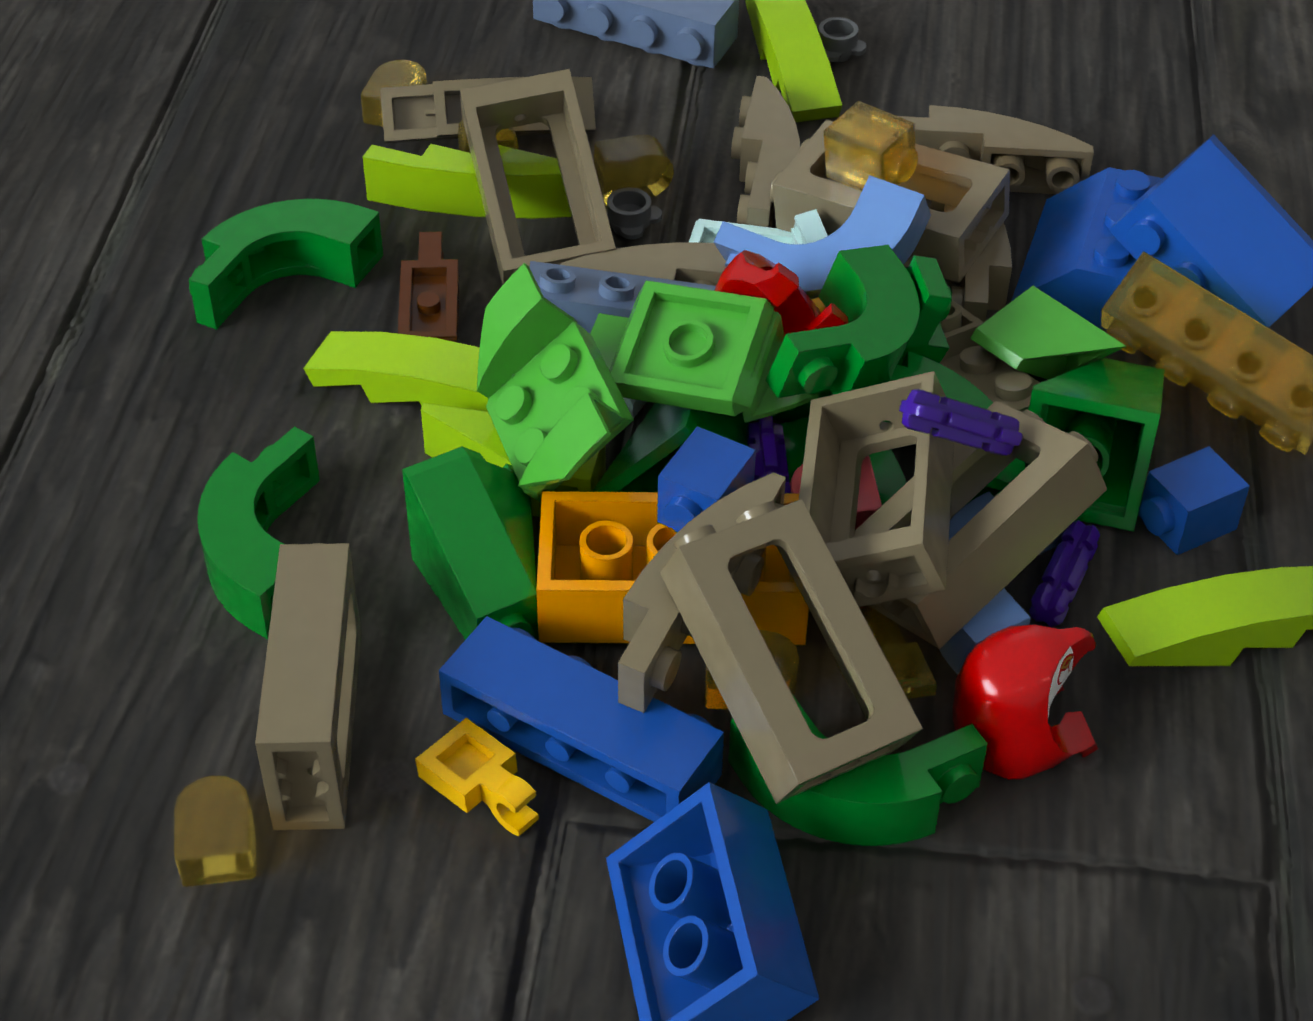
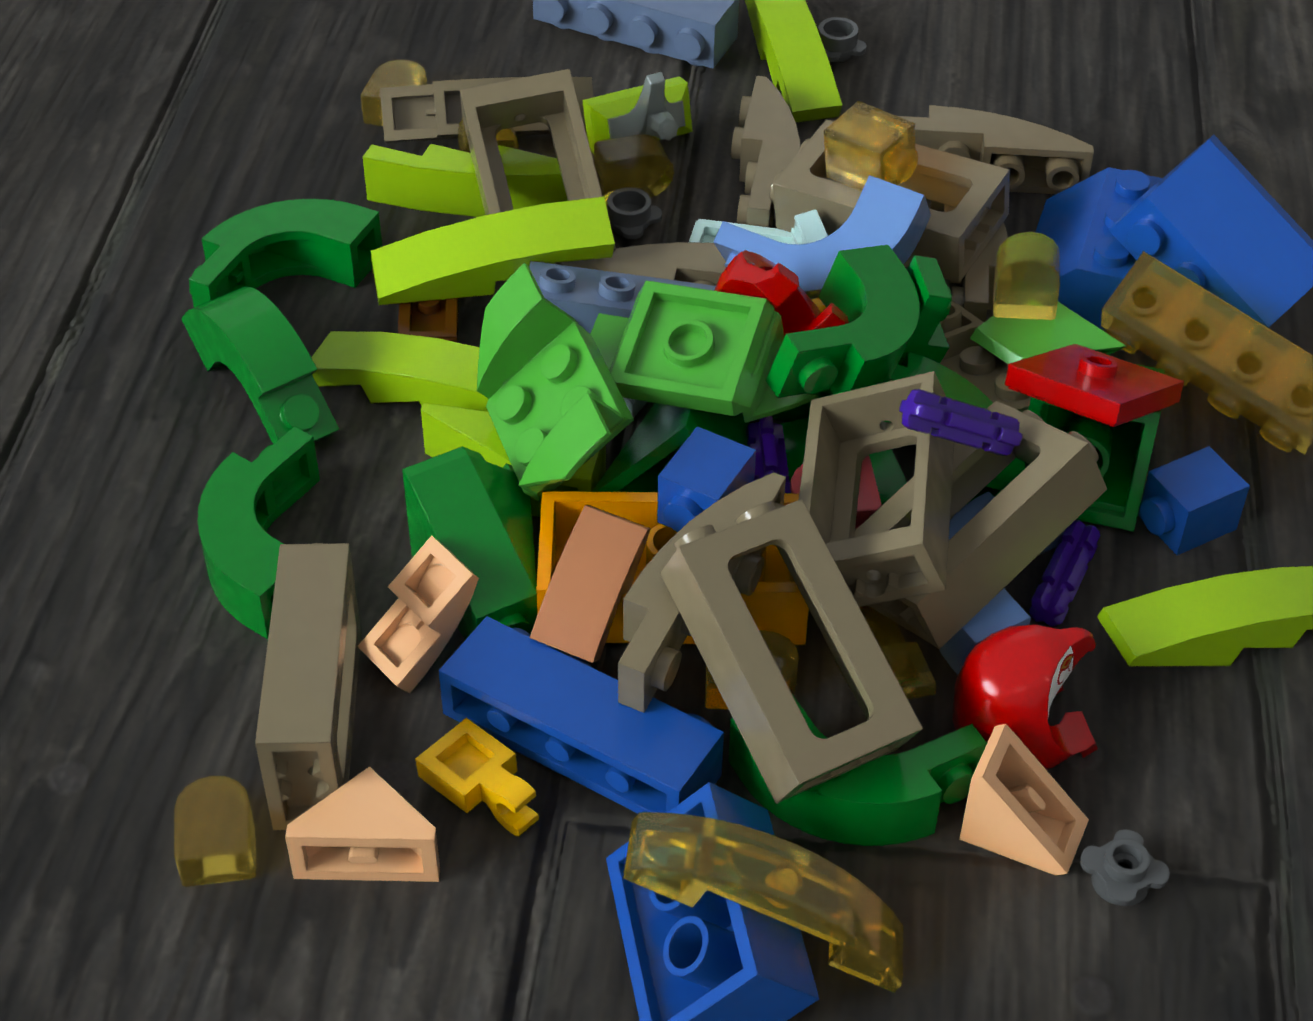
none -> green arch [181,287,339,444]
none -> light nougat slope [285,766,440,882]
none -> light nougat slope [357,535,479,693]
none -> lime slope [371,197,615,305]
none -> nougat slope [530,505,651,663]
none -> piece [582,72,693,156]
none -> clear yellow slope [623,812,903,993]
none -> light nougat slope [959,723,1089,876]
none -> clear yellow piece [993,232,1060,320]
none -> red plate [1005,344,1184,427]
none -> dark grey plate [1080,829,1170,906]

